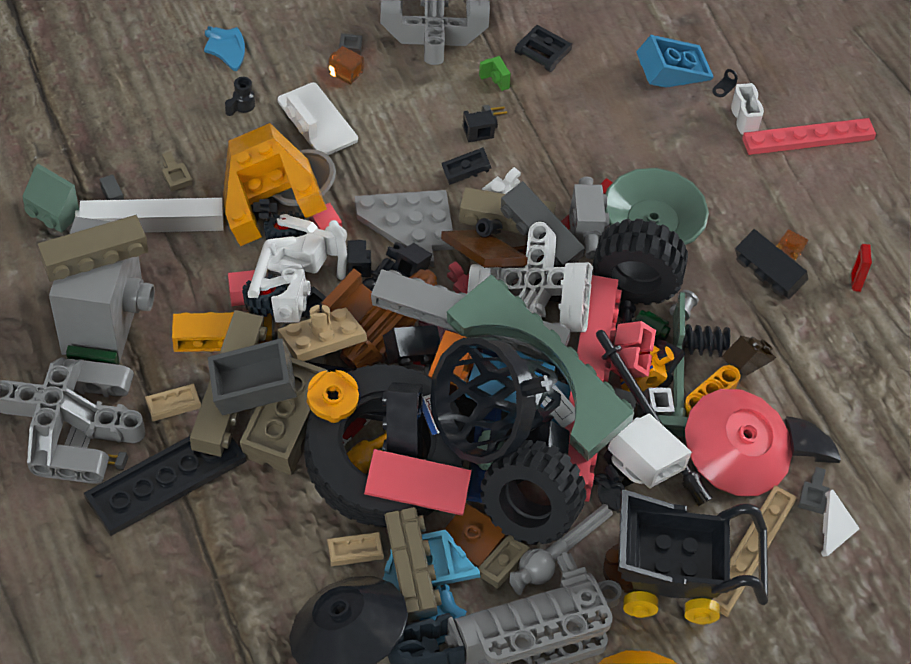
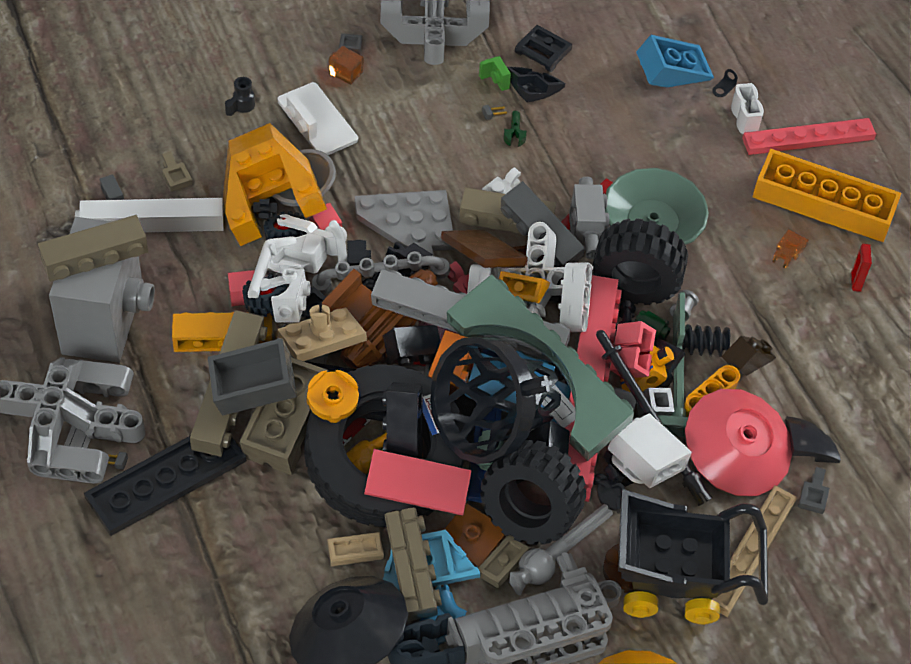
sand green slope [22,164,79,233] -> none
dark green tile [66,345,119,365] -> none
tan plate [145,384,201,422] -> none
dark azure arm [204,26,245,71] -> none
black plate [441,147,491,185] -> none
black brick [462,110,498,143] -> none
black pin [476,218,503,237] -> none
black brick [735,229,808,299] -> none
white tile [821,489,860,557] -> none
none -> light grey bar [312,251,450,294]
none -> light orange slope [499,271,550,303]
none -> dark green bar [503,110,527,147]
none -> black brick [507,67,566,102]
none -> light orange brick [752,148,902,242]

